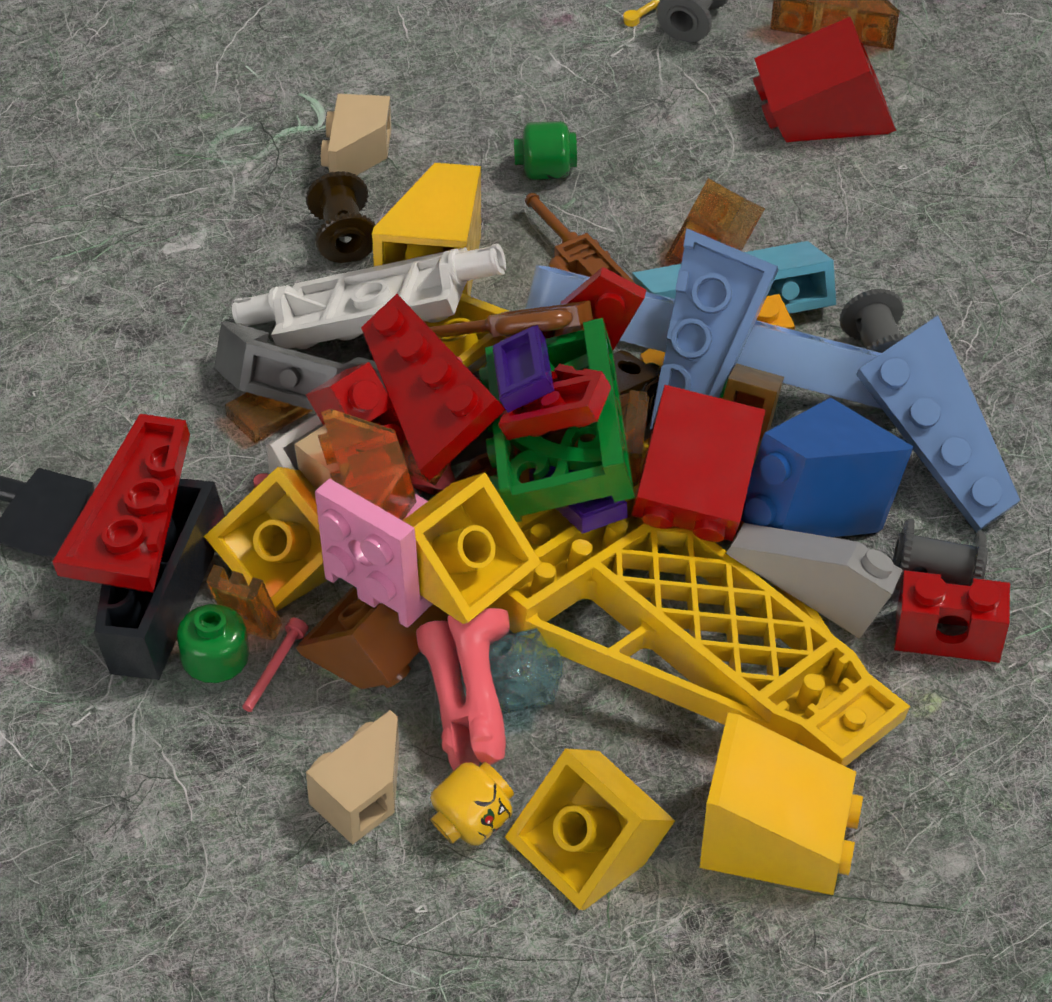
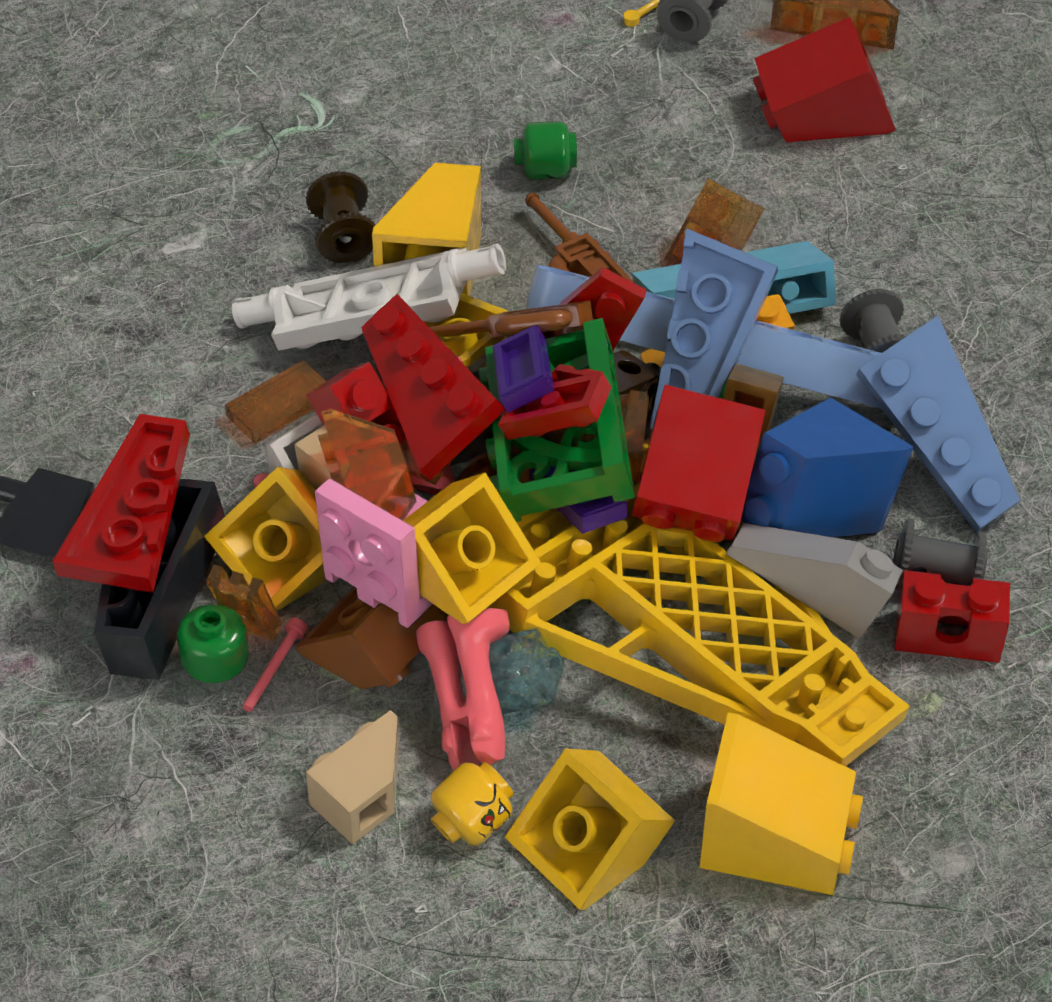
dark grey slope [214,321,387,411] -> none
tan slope [321,94,391,176] -> none

